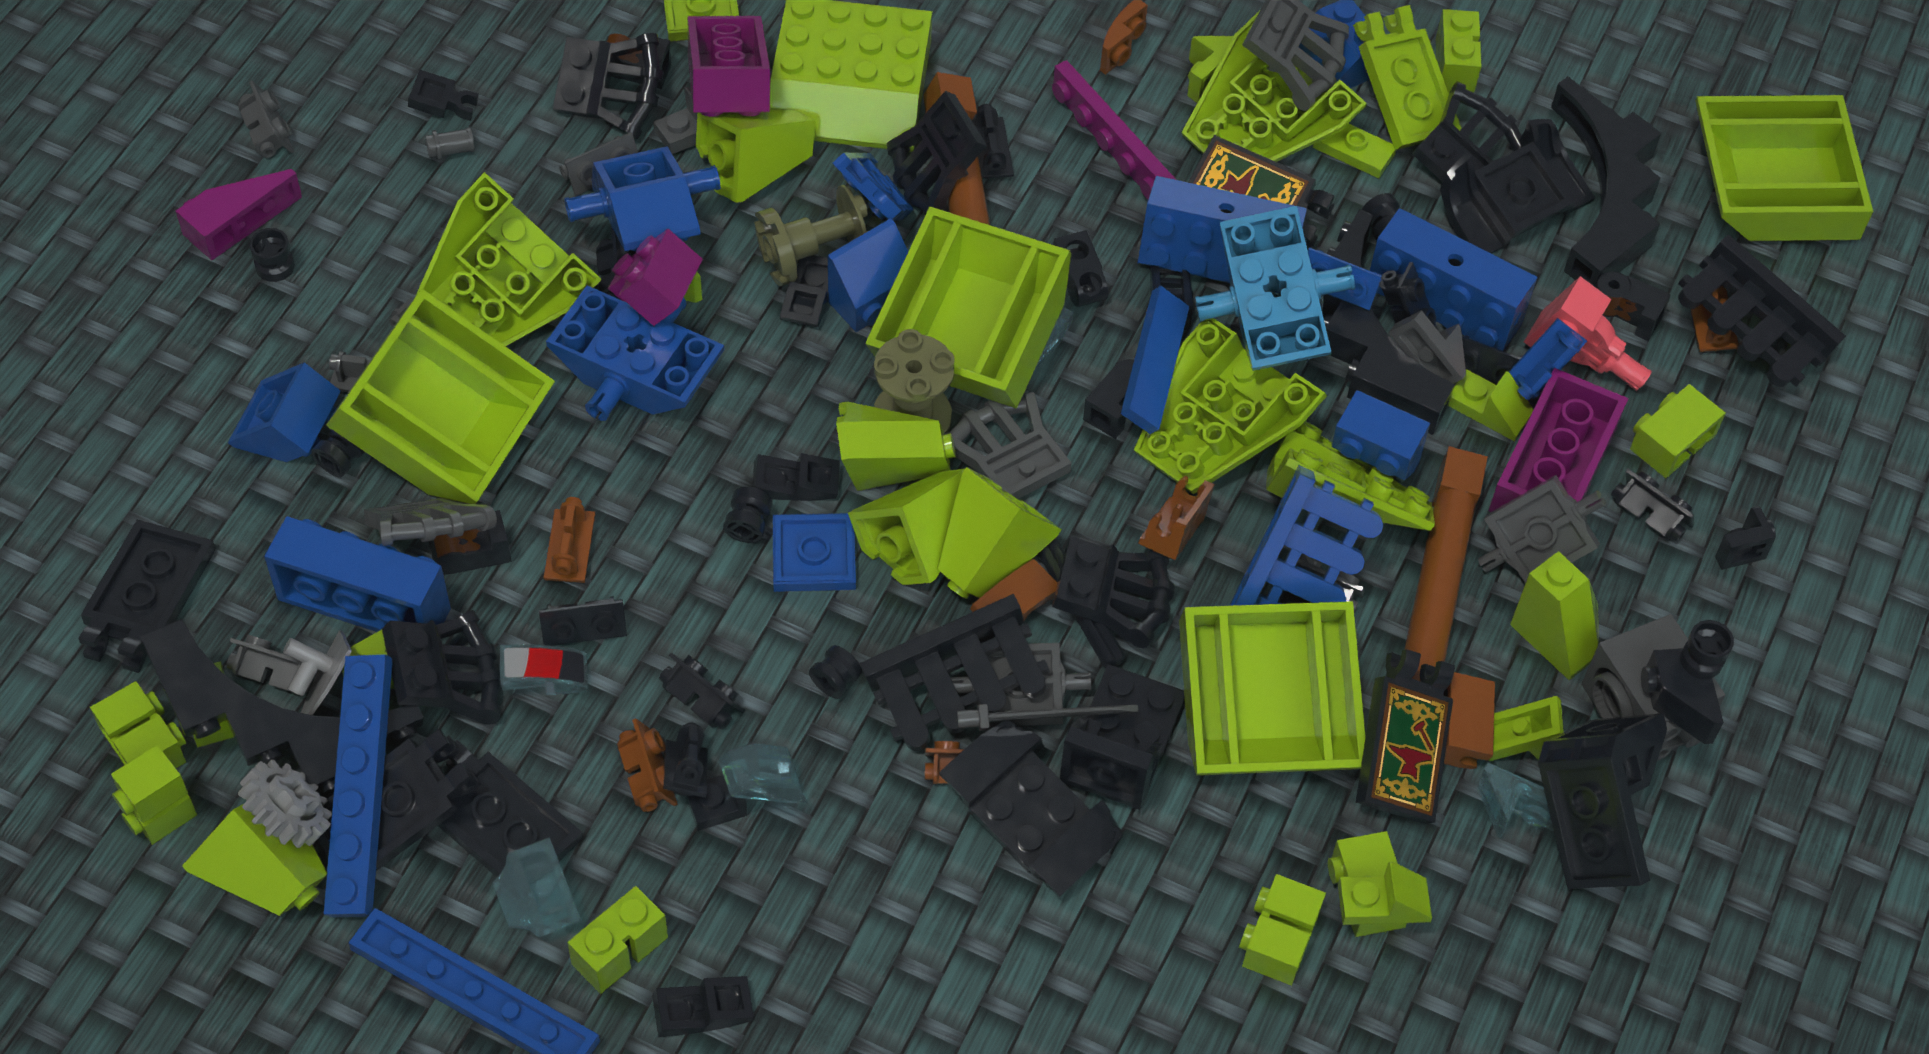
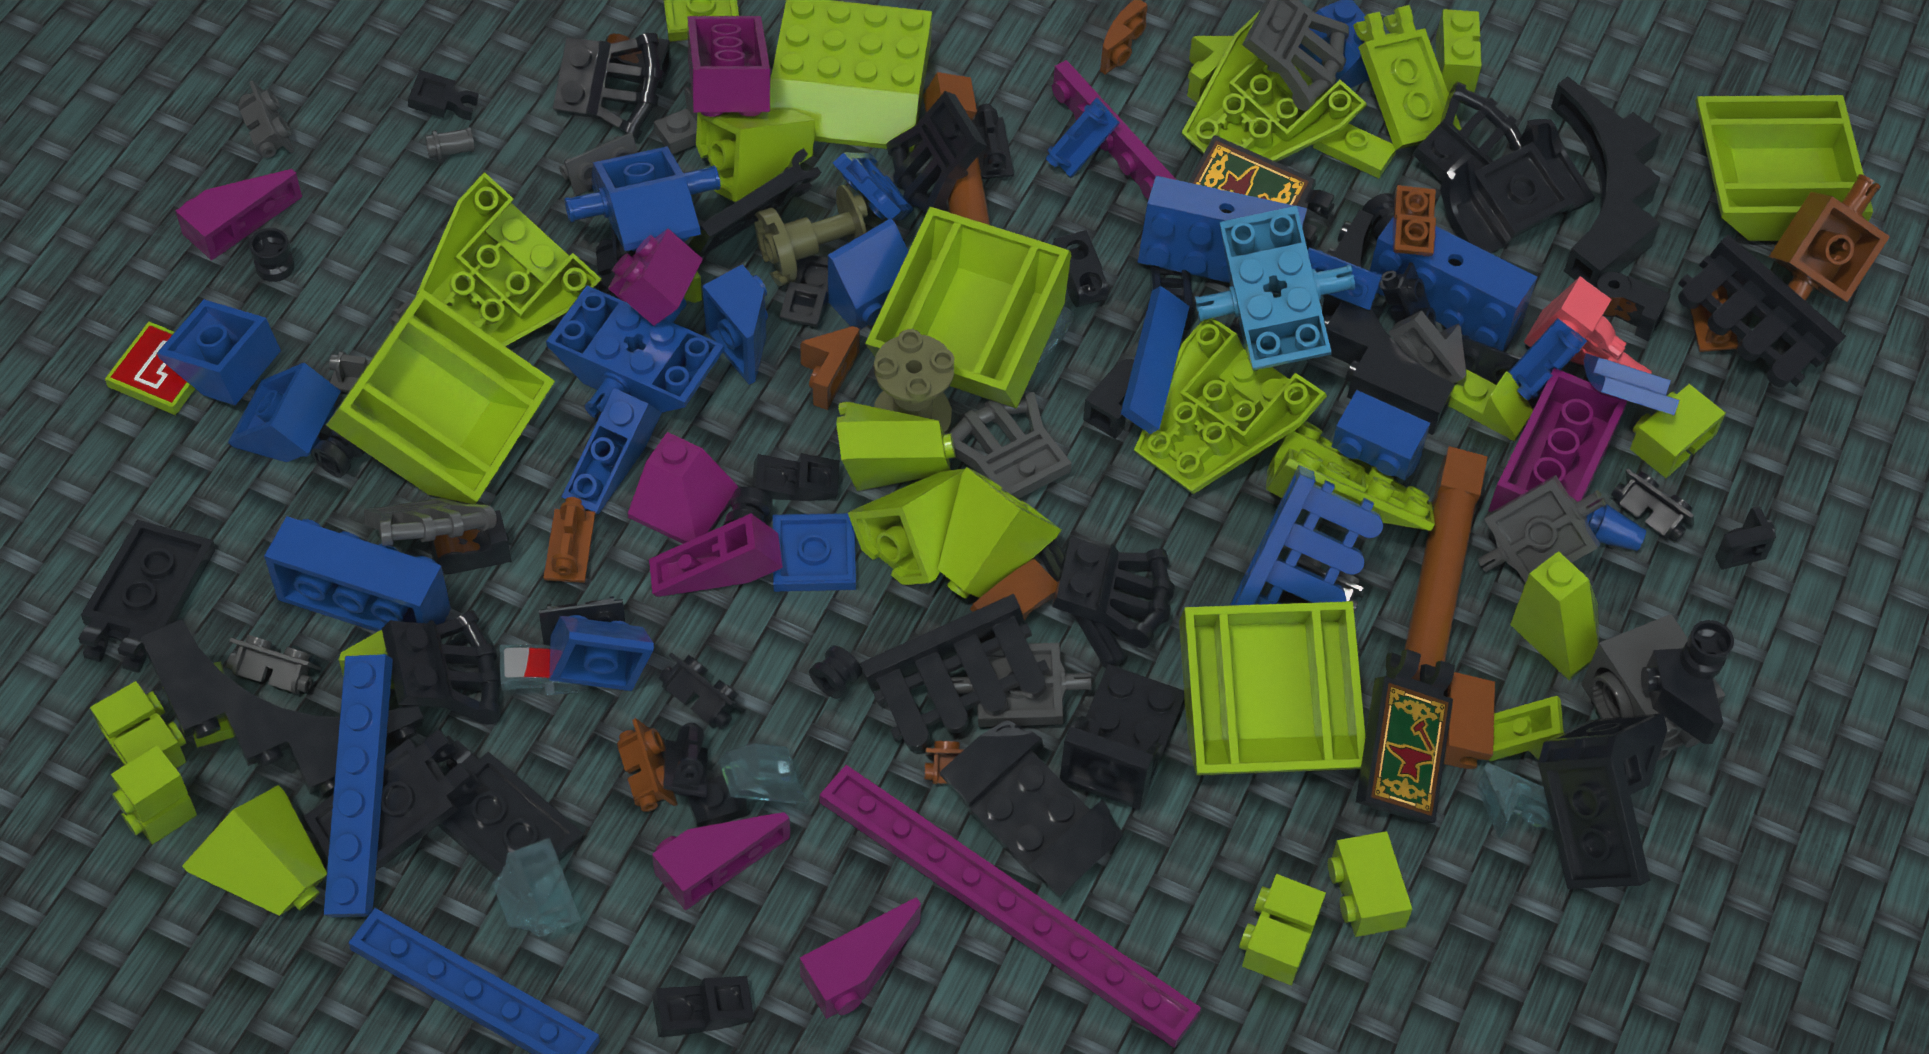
light grey gear [238,760,332,848] -> none
light grey shield [283,630,352,715] -> none
lime piece [567,886,668,994] -> none
dark grey sword [957,704,1138,731] -> none
dark orange hinge [1138,476,1215,560] -> none
lime slope [1338,862,1432,925] -> none
none -> tile [105,321,195,415]
none -> blue slope [157,299,281,405]
none -> blue slope [549,615,654,691]
none -> blue slope [561,388,662,514]
none -> magenta slope [628,432,739,544]
none -> magenta slope [649,513,783,597]
none -> magenta slope [652,812,790,911]
none -> black tile [688,148,822,258]
none -> blue slope [703,264,768,385]
none -> magenta slope [799,897,921,1019]
none -> dark orange slope [800,326,860,410]
none -> magenta plate [819,765,1201,1048]
none -> blue hinge [1046,97,1120,178]
none -> dark orange slope [1393,185,1436,256]
none -> slope [1583,353,1680,415]
none -> blue cone [1586,504,1646,551]
none -> dark orange brick [1769,174,1890,302]

